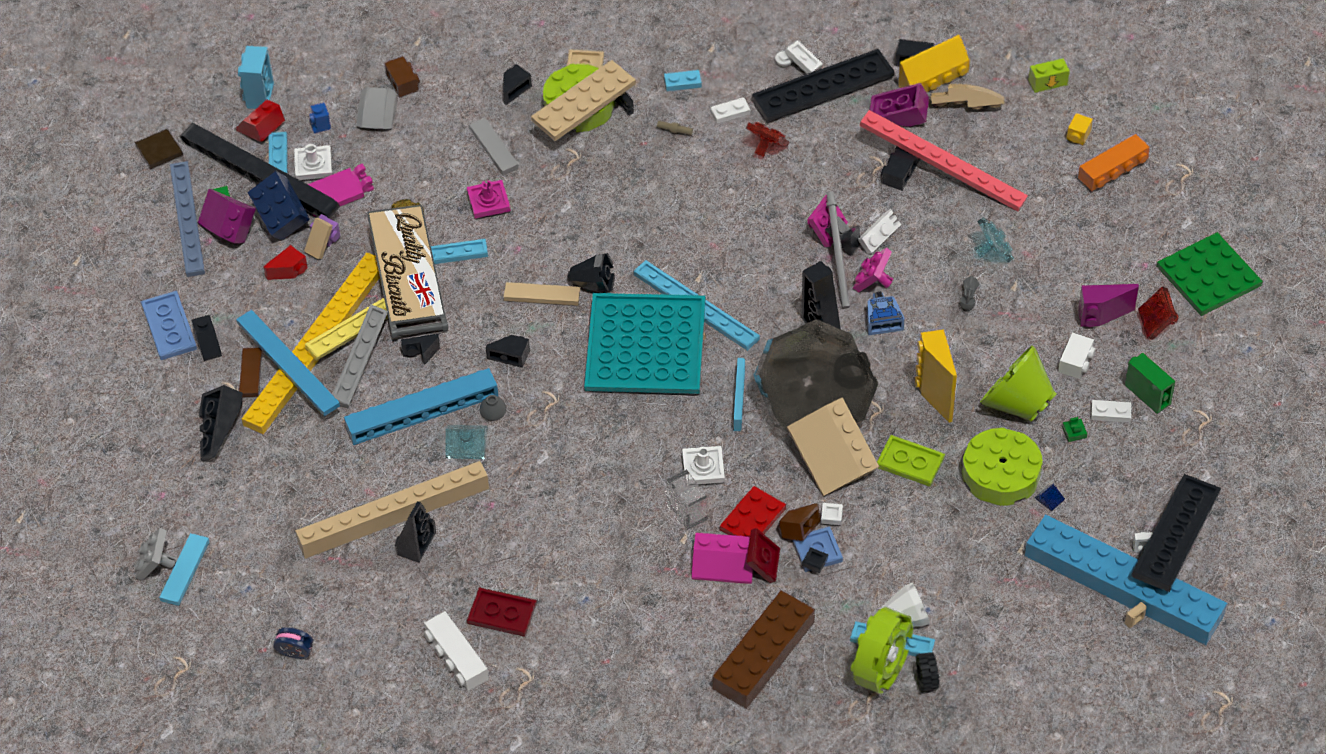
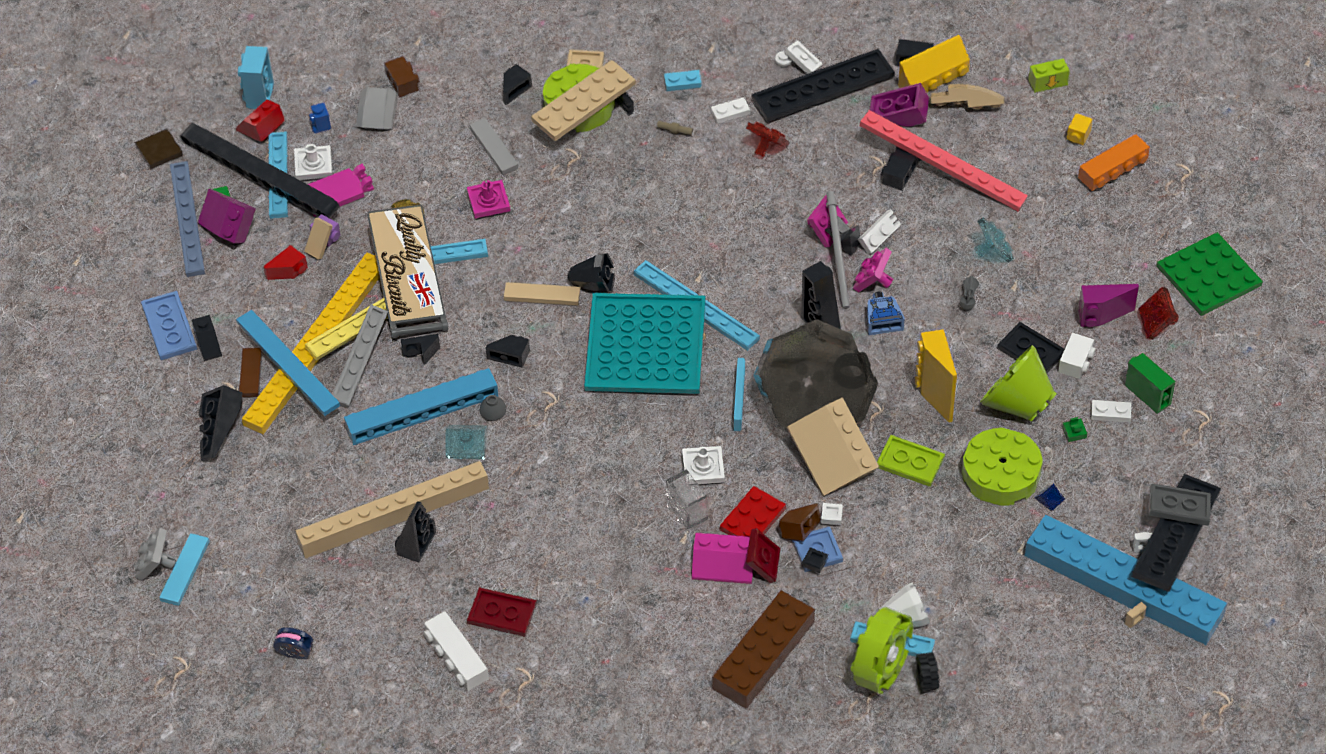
dark blue brick [248,171,310,241] -> none
none -> black tile [997,322,1065,373]
none -> dark grey tile [1149,483,1211,526]

